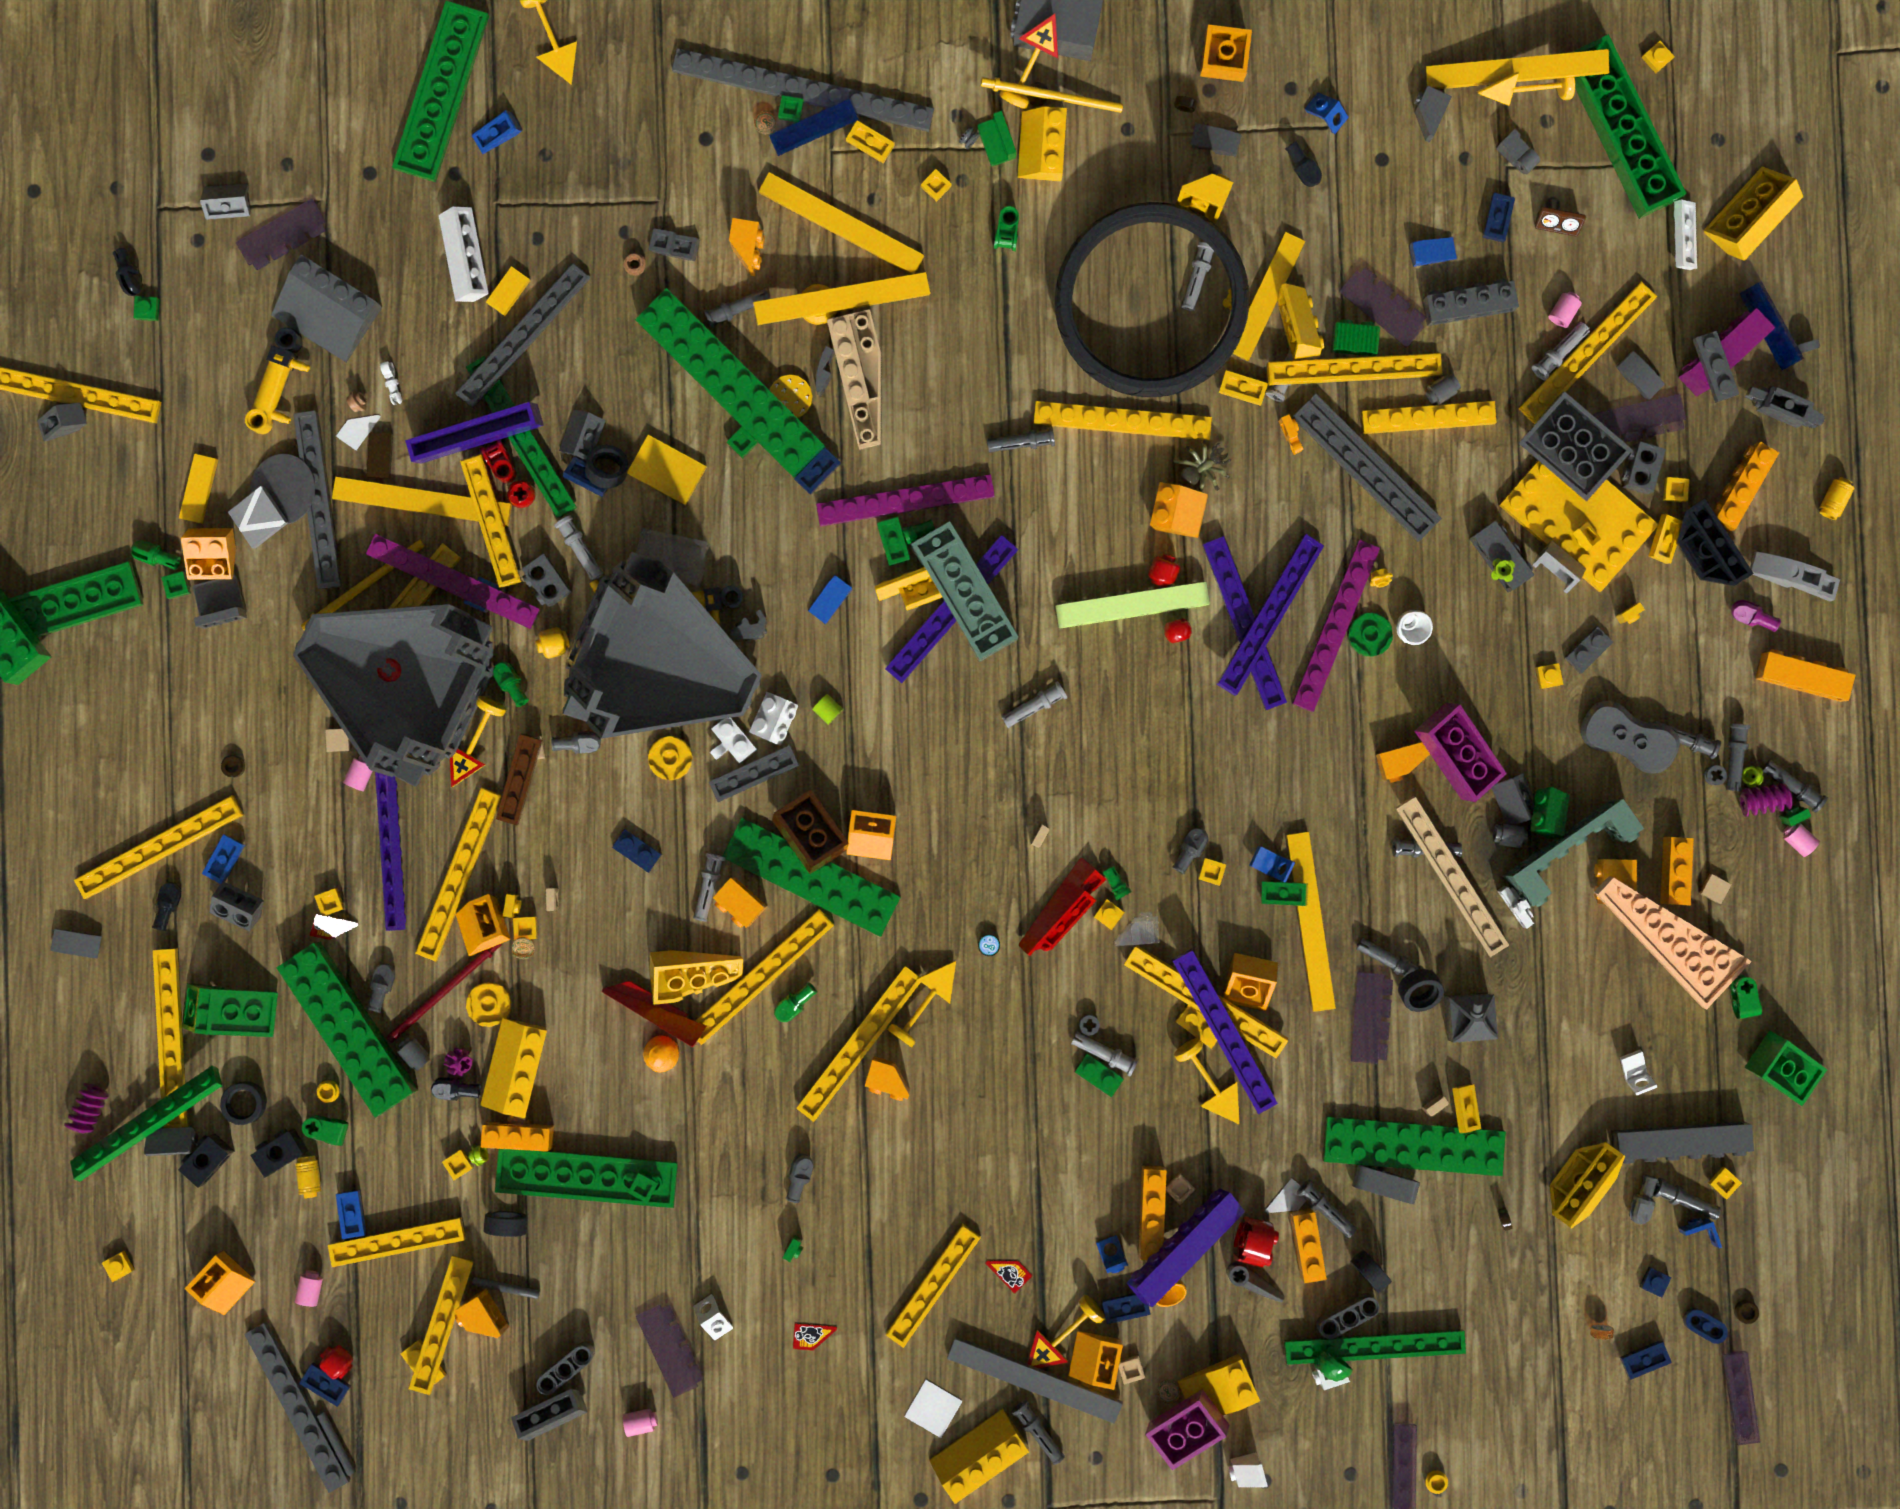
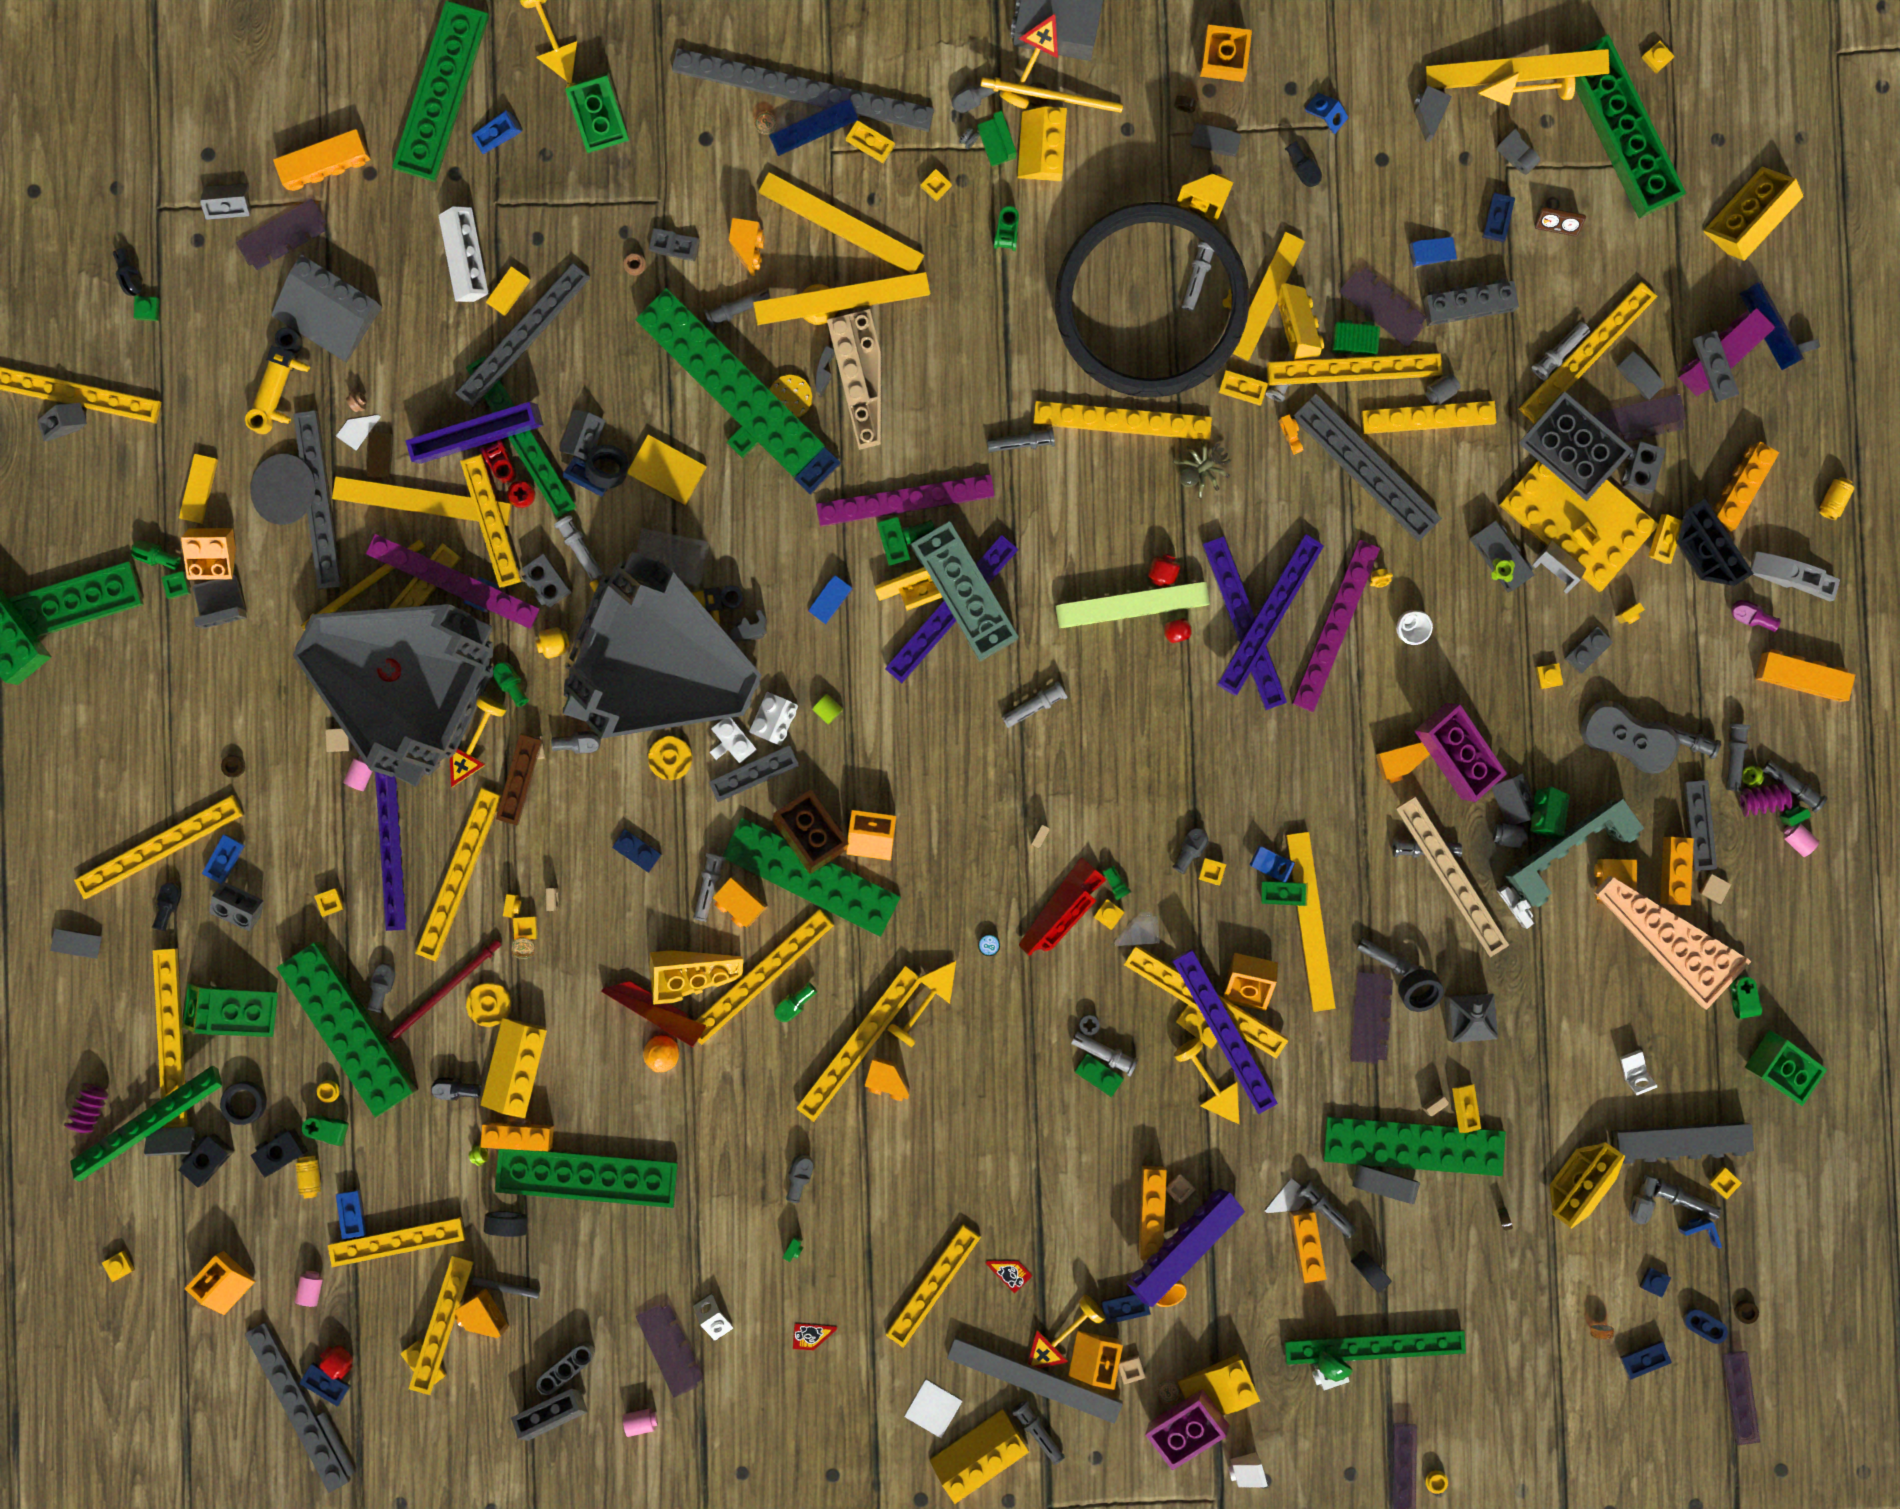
light grey tile [228,486,289,548] -> none
sticker [309,914,358,940] -> none
white piece [380,361,402,405] -> none
dark grey brick [397,1037,430,1071] -> none
yellow plate [442,1149,474,1180] -> none
magenta gear [444,1047,473,1076] -> none
light orange slope [455,894,511,956] -> none
green plate [628,1172,659,1203] -> none
green plate [778,95,804,123] -> none
blue bracket [1096,1235,1128,1273] -> none
light orange slope [1150,482,1208,538] -> none
dark grey piece [1227,1262,1284,1302] -> none
red brick [1233,1216,1279,1267] -> none
dark grey beam [1316,1293,1380,1339] -> none
green tile [1348,613,1393,657] -> none
bright pink brick [1548,292,1582,328] -> none
yellow plate [1663,477,1689,502] -> none
white plate [1674,200,1697,270] -> none
dark grey bush [1704,765,1727,785] -> none
dark grey hinge [1745,386,1825,429] -> none
none -> light orange brick [273,129,371,191]
none -> green slope [565,72,629,153]
none -> dark grey arm [951,78,999,113]
none -> dark grey plate [1683,780,1717,871]

